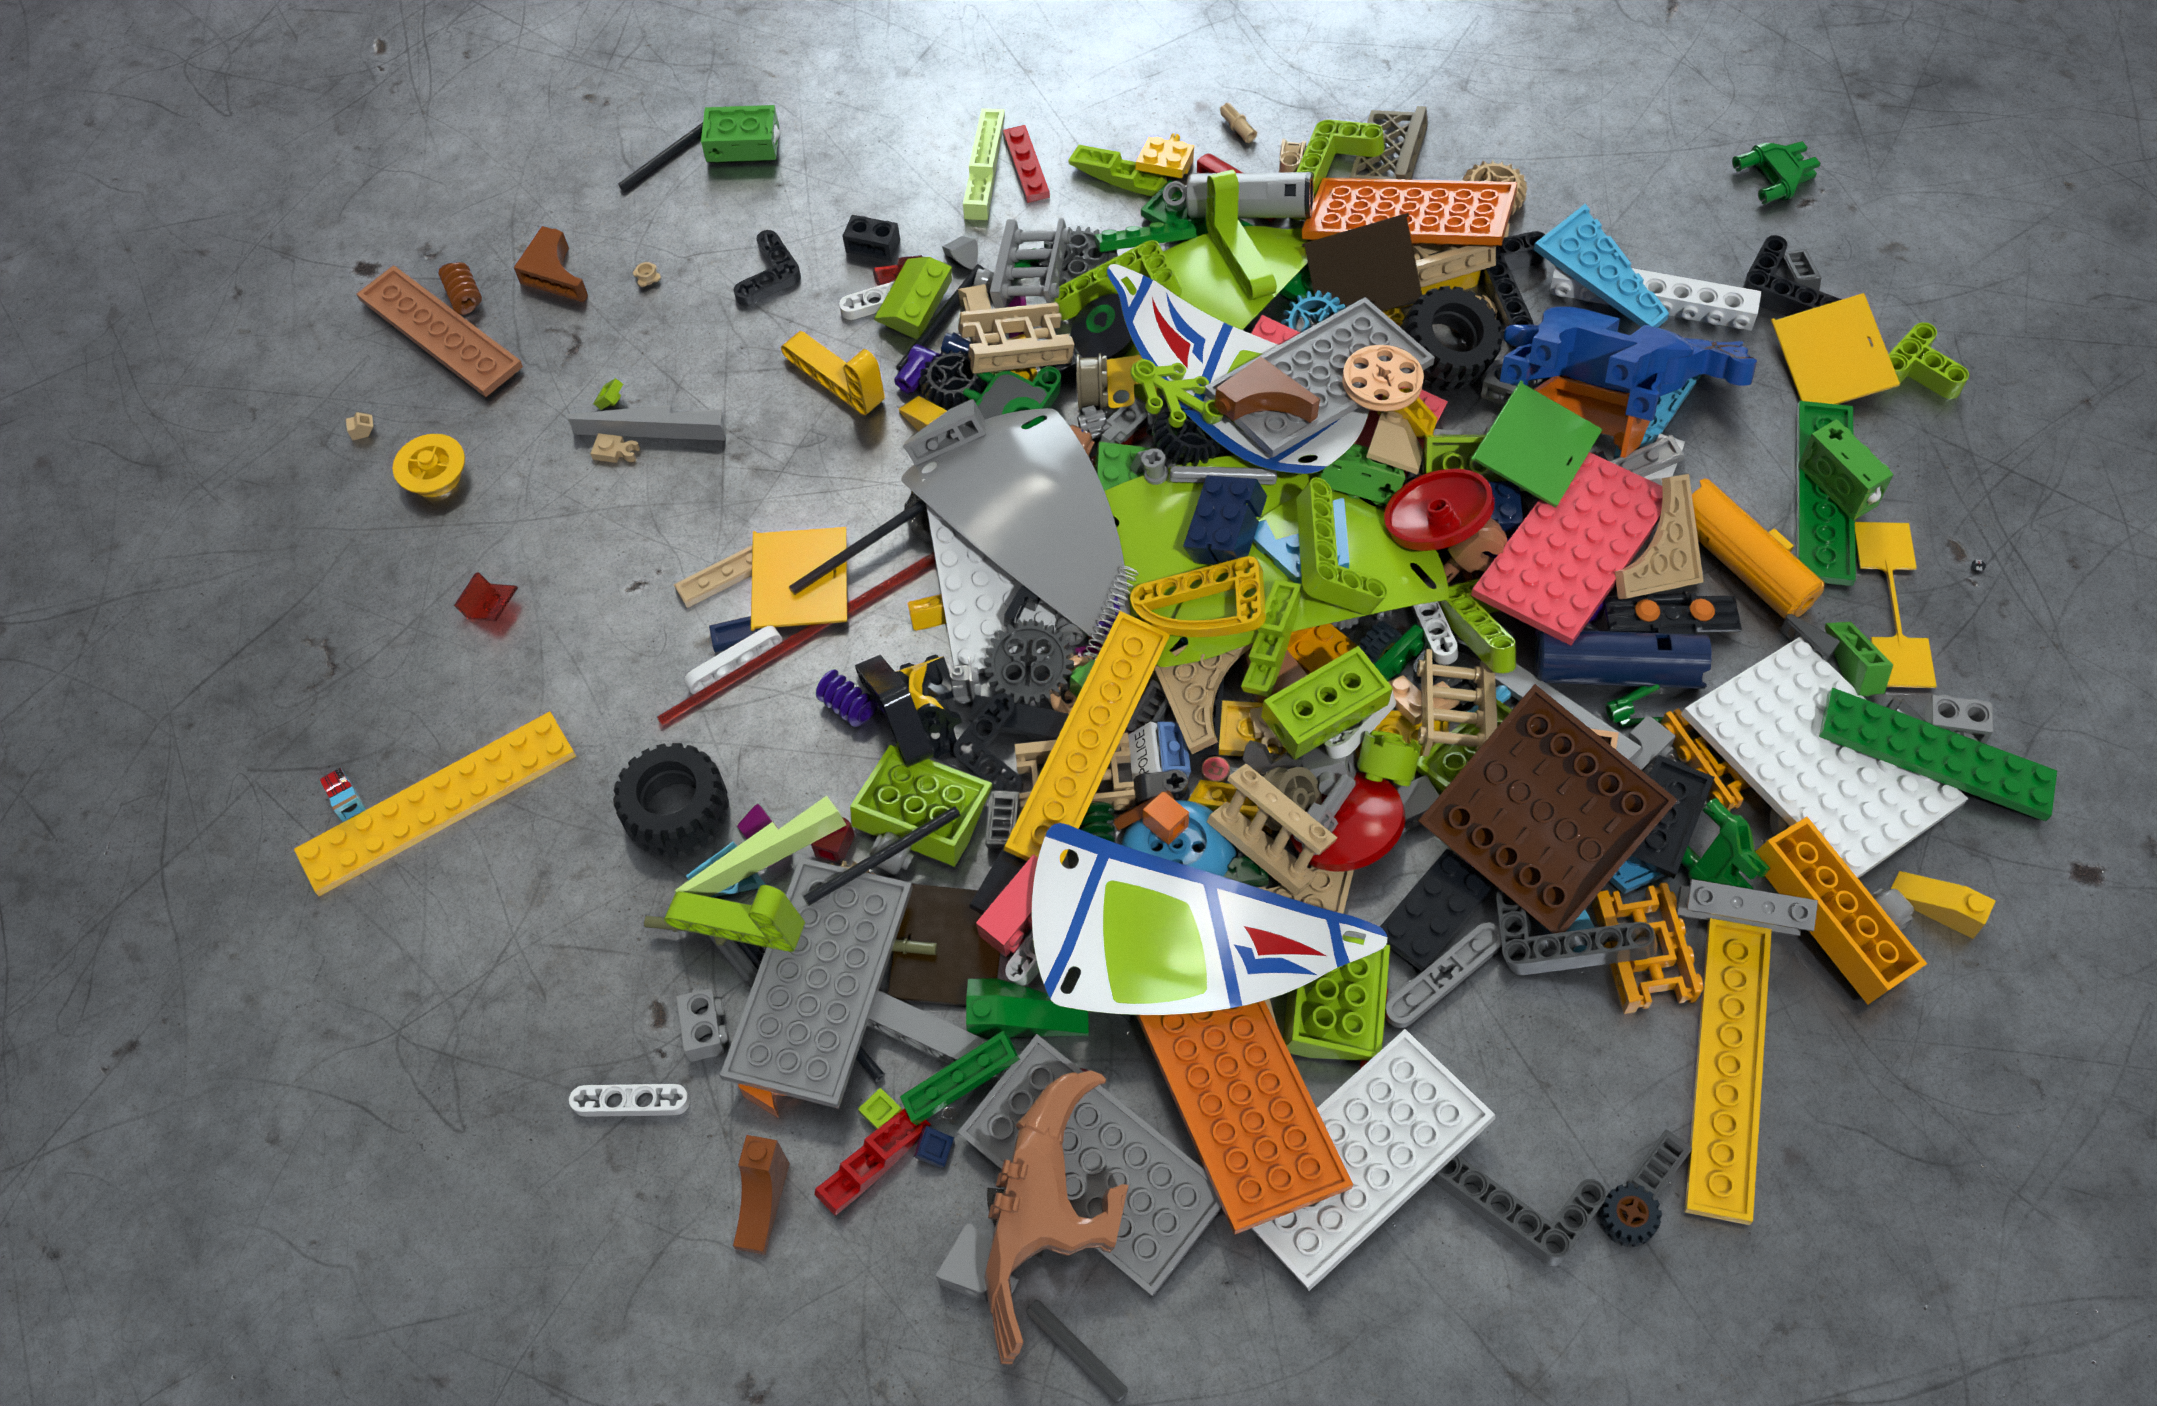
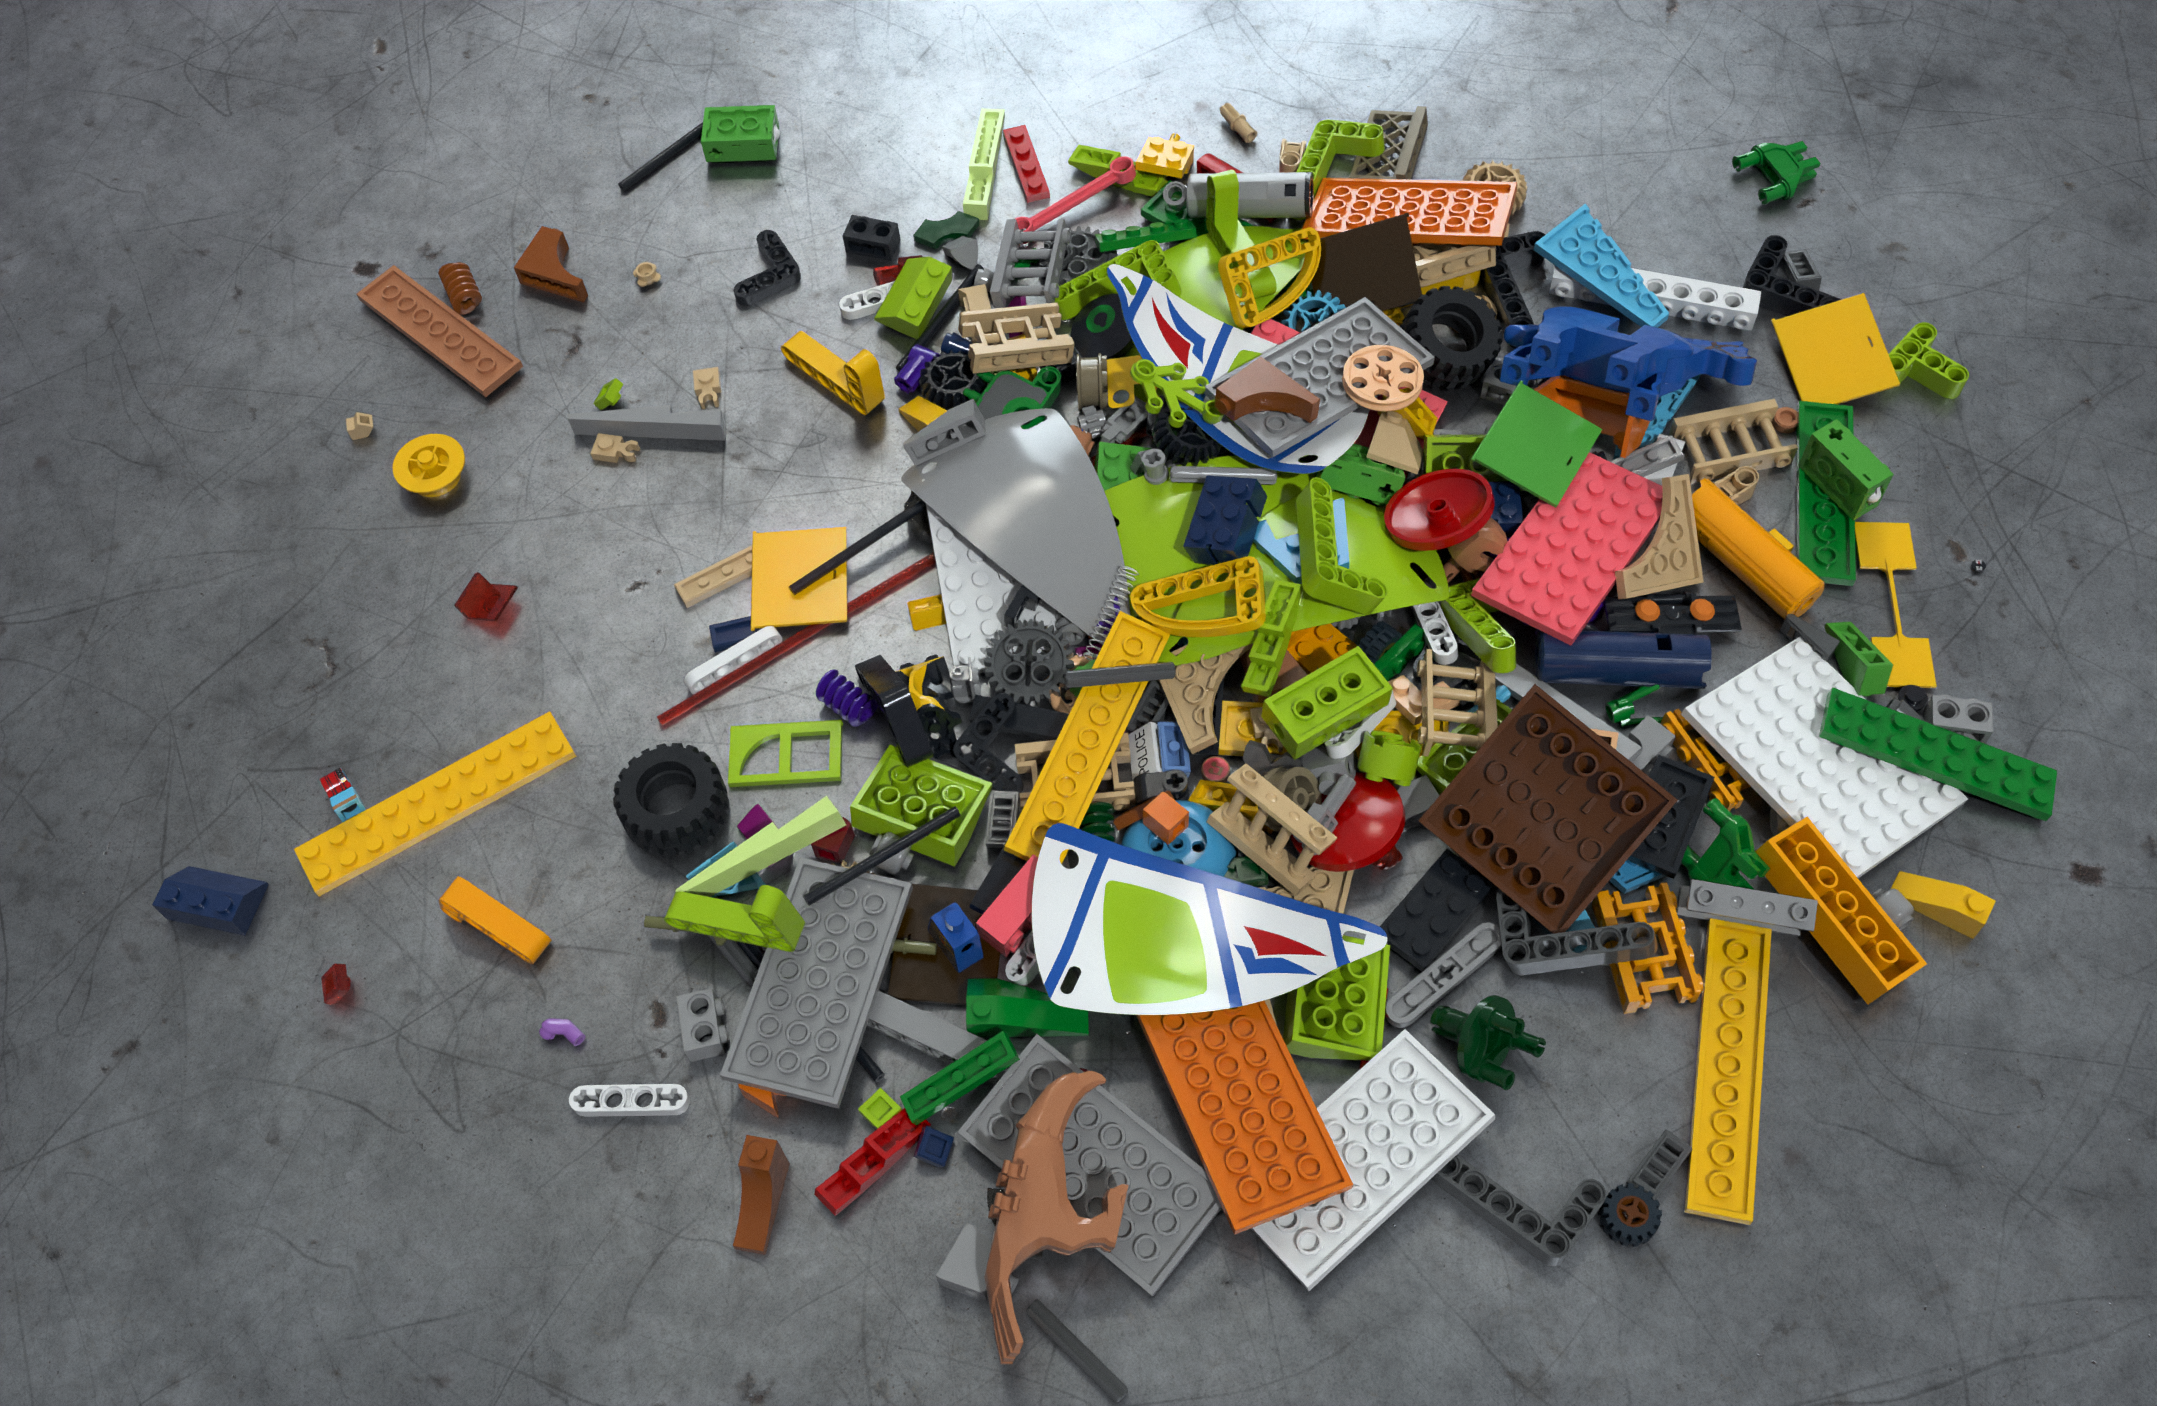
none -> dark blue slope [152,866,269,936]
none -> clear red plate [321,963,350,1004]
none -> light orange beam [439,876,552,965]
none -> medium lavender arm [539,1018,585,1046]
none -> tan plate [693,367,721,409]
none -> lime window [728,719,843,787]
none -> dark green tile [913,211,980,249]
none -> blue torso [928,902,983,973]
none -> coral piece [1015,156,1136,245]
none -> dark grey axle [1064,662,1176,688]
none -> yellow beam [1218,227,1321,329]
none -> clear red plate [1372,845,1403,871]
none -> dark green piece [1430,995,1546,1091]
none -> tan fence [1668,399,1798,484]
none -> tan piece [1714,466,1759,506]
none -> nougat tile [1772,407,1798,434]
none -> black plate [1897,685,1928,712]

